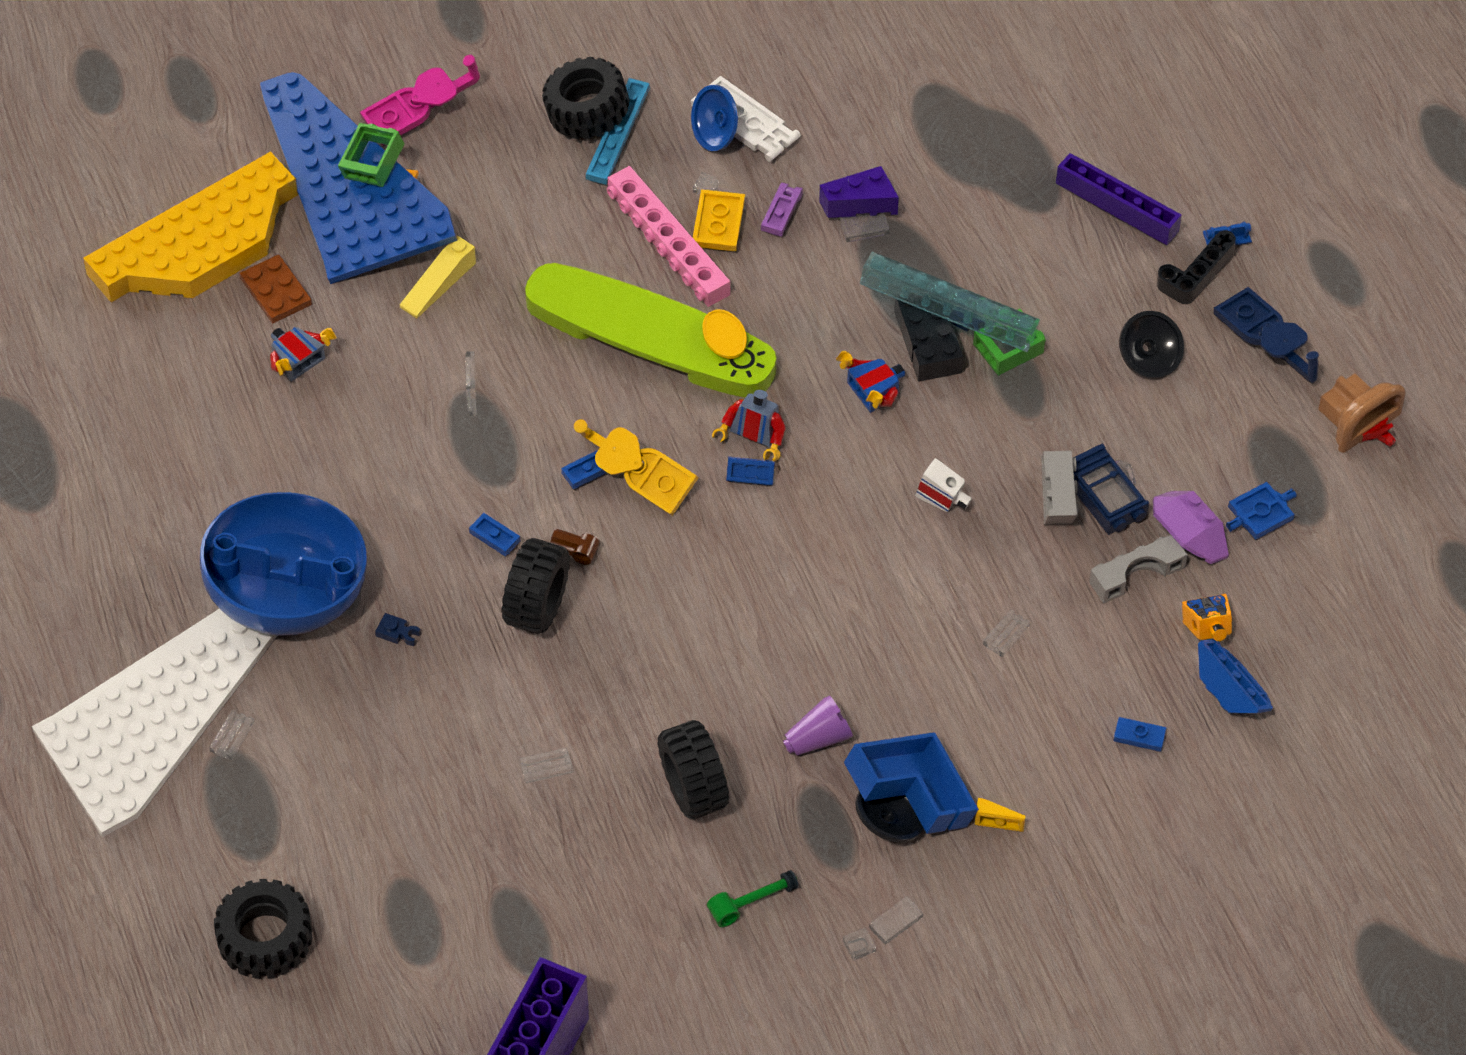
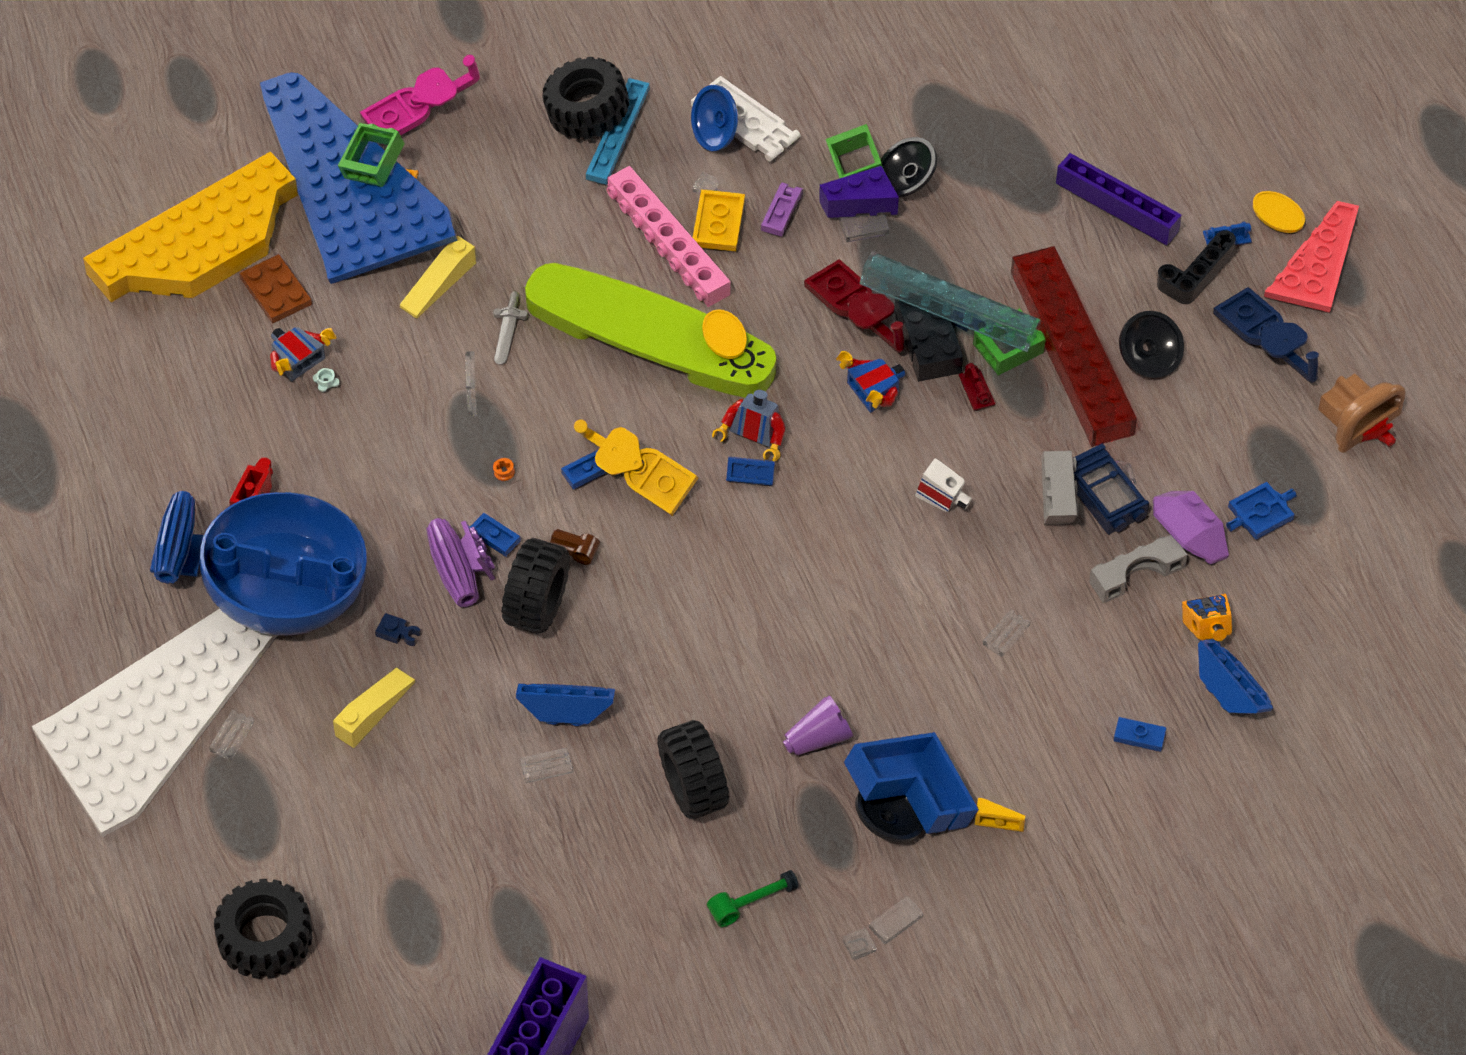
none -> blue plate [150,491,204,584]
none -> red hinge [229,457,273,506]
none -> light aqua plate [313,368,339,392]
none -> light yellow slope [333,668,415,748]
none -> medium lavender plate [426,518,495,607]
none -> light grey sword [493,291,528,364]
none -> orange bush [493,458,515,481]
none -> blue wedge [516,684,615,726]
none -> dark red plate [804,259,905,353]
none -> bright green window [825,124,884,178]
none -> black dish [880,137,937,197]
none -> dark red hinge [958,363,995,410]
none -> clear red brick [1011,246,1137,447]
none -> yellow piece [1253,191,1305,233]
none -> coral wing [1264,201,1359,313]

